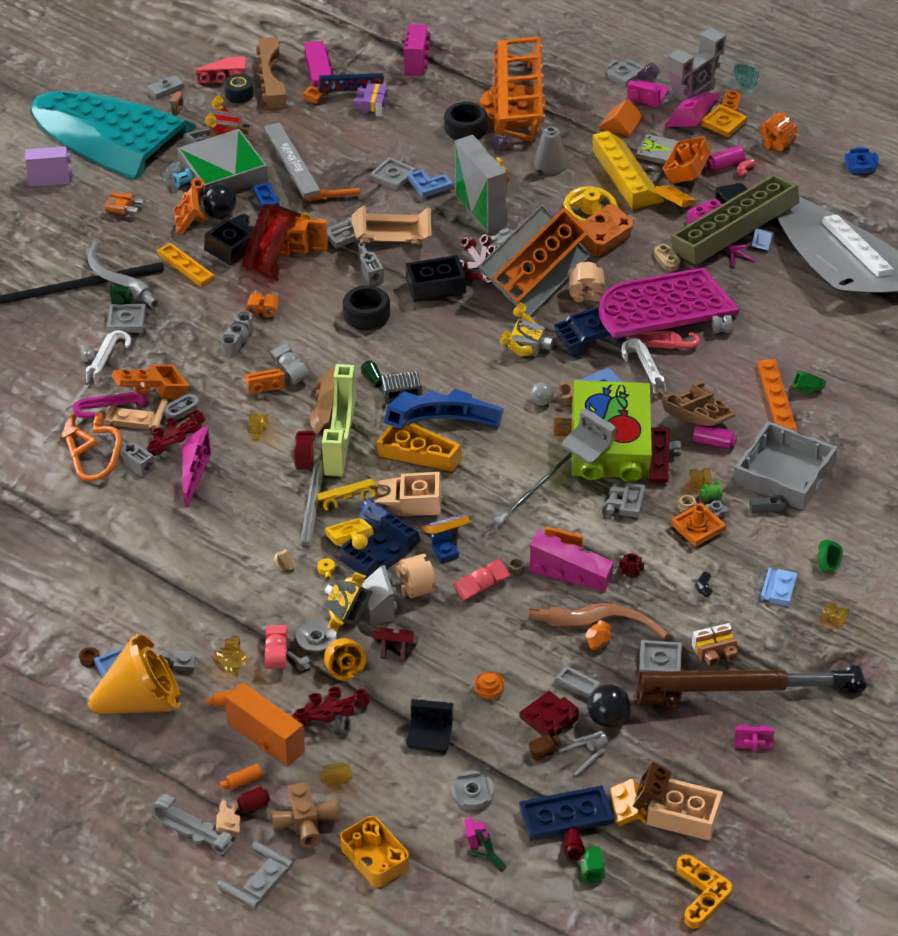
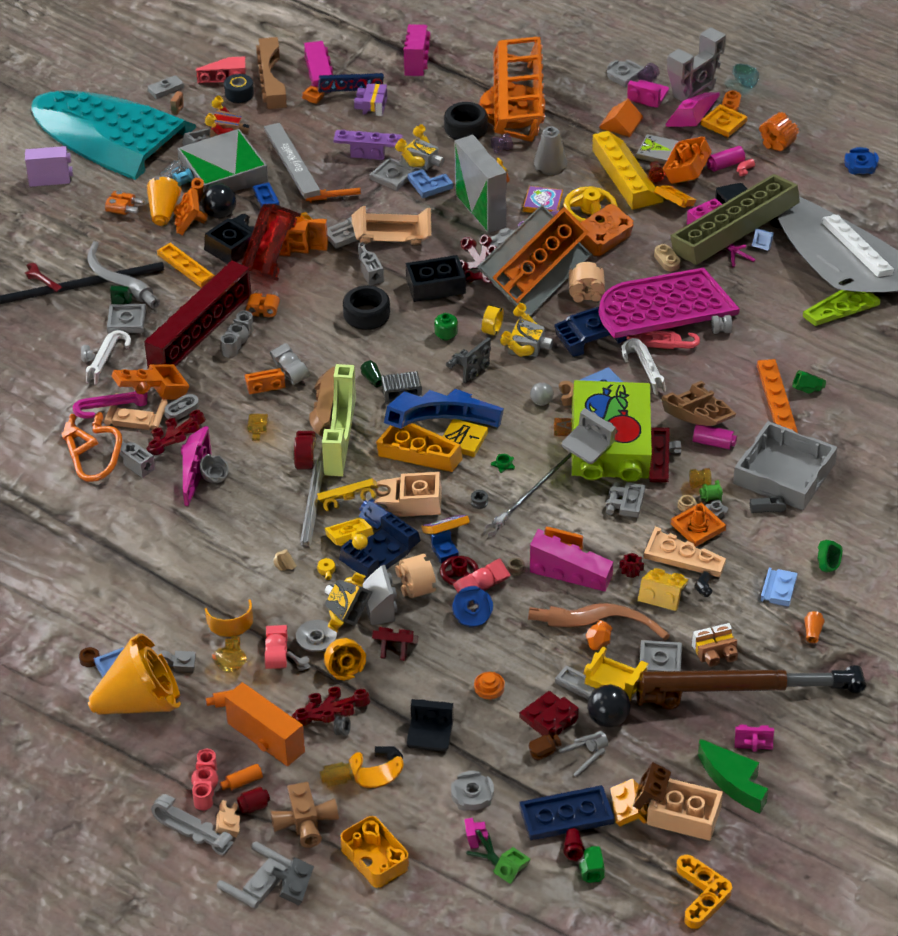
clear yellow wheel [822,601,849,627] -> none
none -> dark red piece [25,263,62,292]
none -> dark red brick [144,261,251,368]
none -> light orange cone [147,177,181,226]
none -> coral piece [191,749,219,811]
none -> light grey hair [199,454,229,483]
none -> light orange piece [204,600,253,637]
none -> dark grey plate [270,857,314,905]
none -> medium lavender bracket [334,130,402,160]
none -> light orange piece [349,752,404,788]
none -> black arm [375,746,403,761]
none -> torso [395,124,444,171]
none -> green head [434,313,458,340]
none -> dark red piece [440,556,479,585]
none -> yellow tile [443,419,488,457]
none -> dark grey plate [446,337,491,384]
none -> blue plate [452,586,493,627]
none -> dark grey bush [471,490,488,509]
none -> yellow piece [482,305,504,336]
none -> green plate [491,454,515,473]
none -> bright green bracket [493,847,531,884]
none -> tile [523,186,563,213]
none -> yellow panel [583,647,649,701]
none -> yellow bracket [637,568,688,611]
none -> light nougat wing [644,526,726,577]
none -> clear red cone [648,161,665,183]
none -> green slope [698,739,768,814]
none -> lime wing [803,290,880,326]
none -> orange cone [804,611,825,643]

